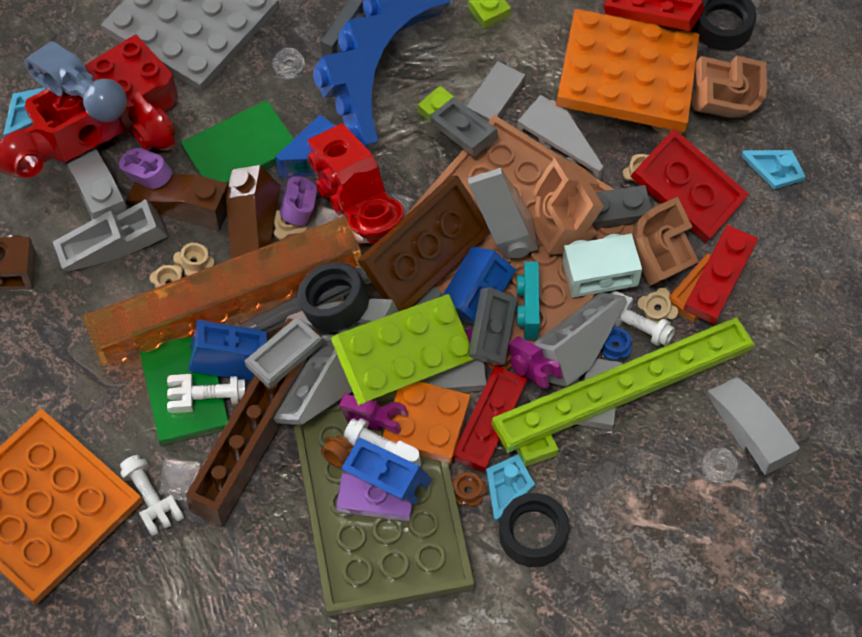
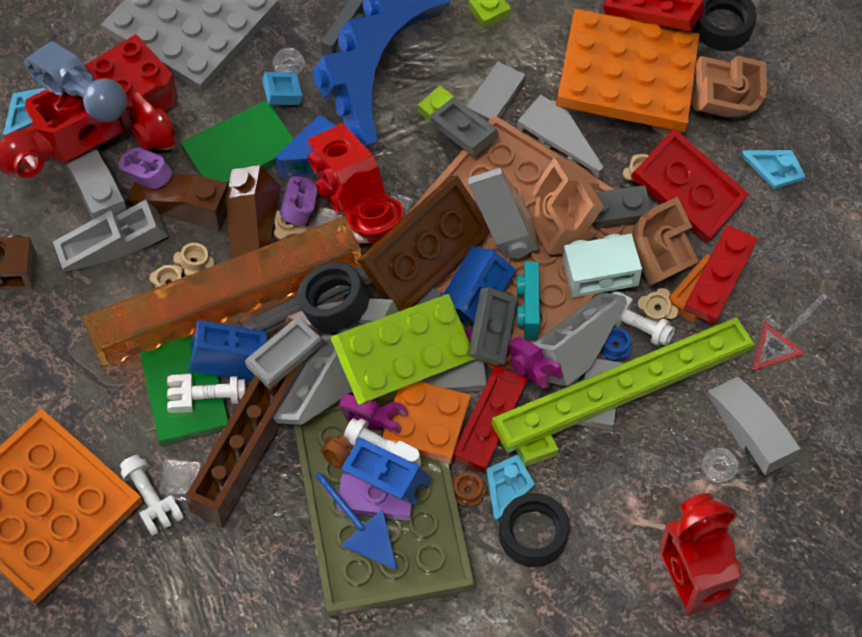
none -> dark azure plate [262,72,302,105]
none -> blue piece [316,473,397,570]
none -> red brick [658,493,741,617]
none -> clear piece [751,294,827,371]

